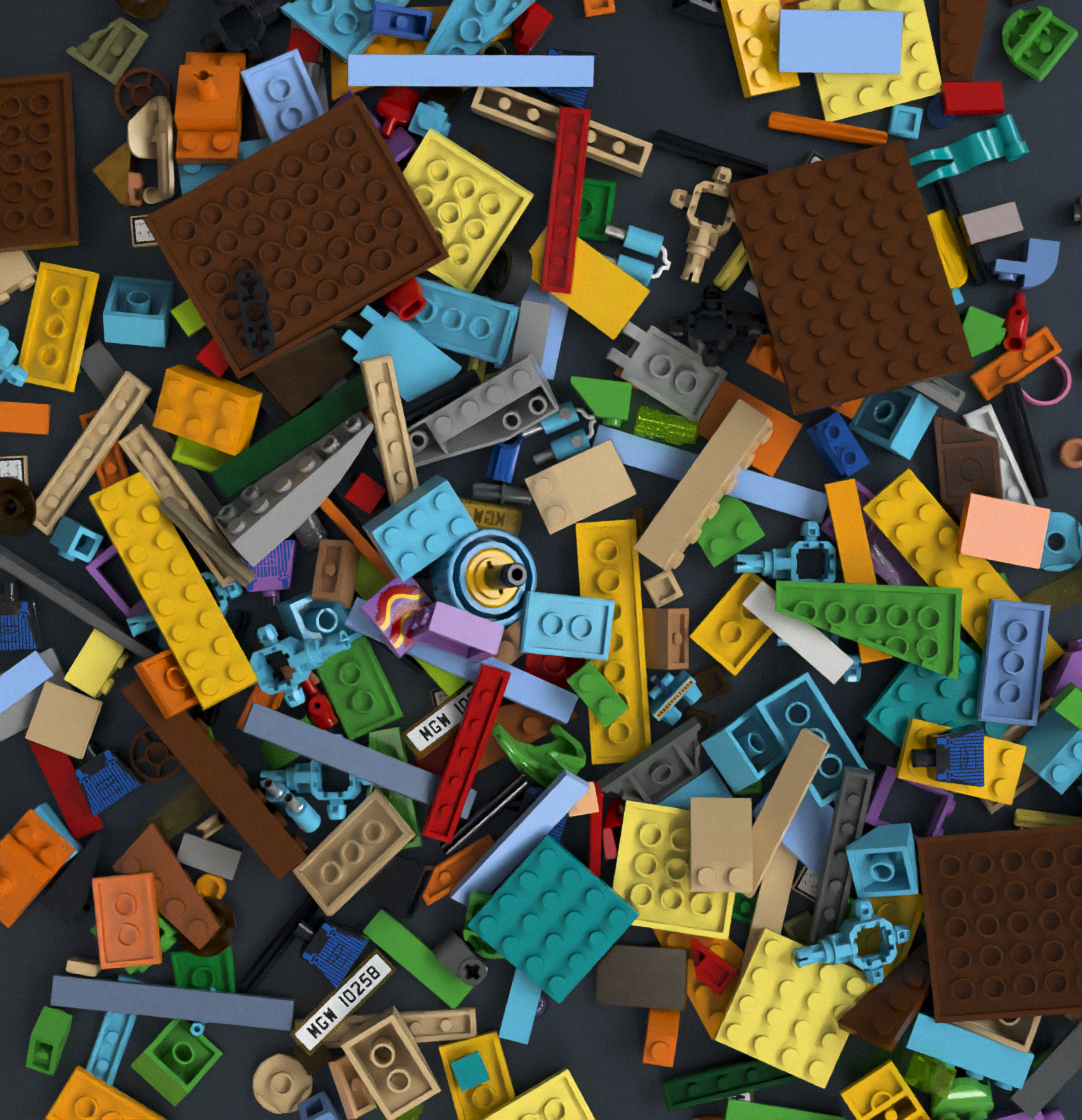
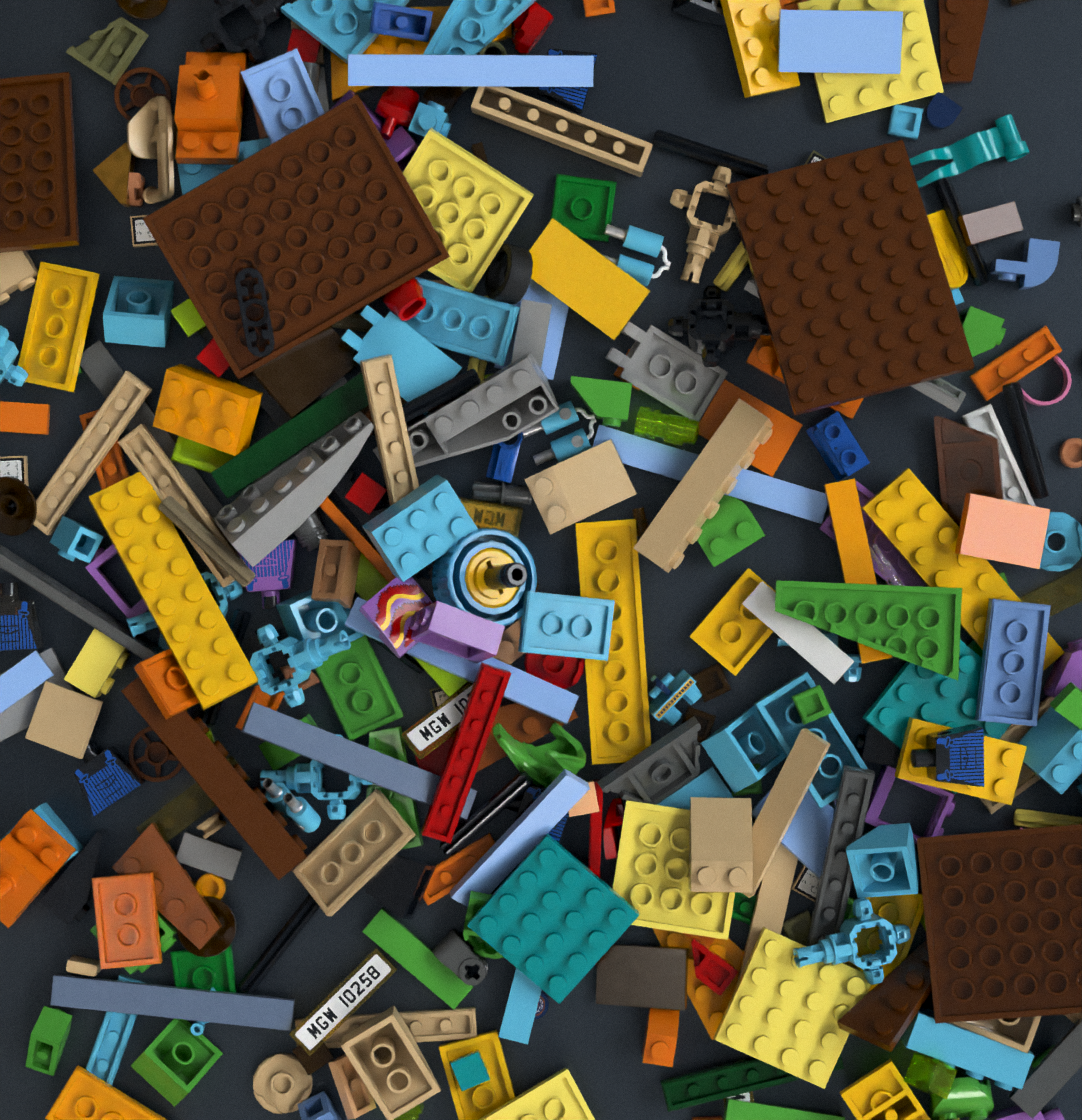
red tile [24,730,104,840] -> none
torso [291,915,369,989] -> none
red piece [301,676,339,730] -> none
red tile [540,106,592,294] -> none
bright green brick [566,660,629,728] -> none
medium nougat panel [642,608,689,670] -> none
tan tile [643,570,683,608] -> none
medium azure piece [734,521,842,583] -> none
orange axle [768,111,887,147] -> none
medium azure slope [848,387,938,460] -> none
red tile [940,81,1005,115] -> none
bright green slope [1002,6,1078,83] -> none
red piece [1002,292,1029,351] -> none
none -> bright green tile [791,684,832,725]

